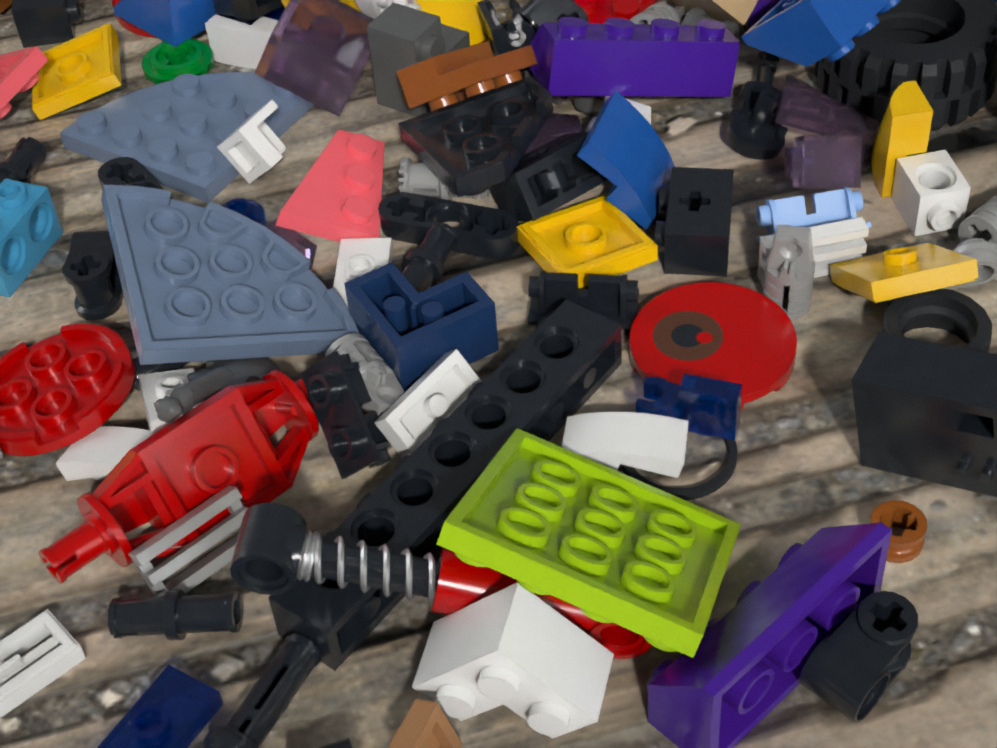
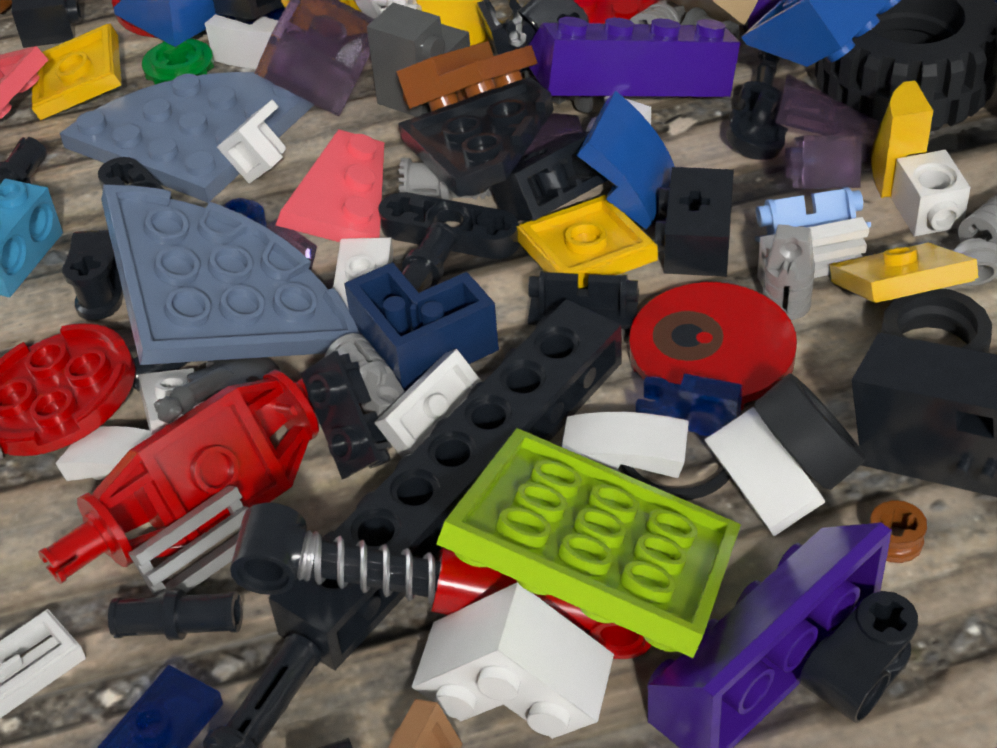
none -> white slope [705,407,825,536]
none -> black tyre [755,374,866,490]

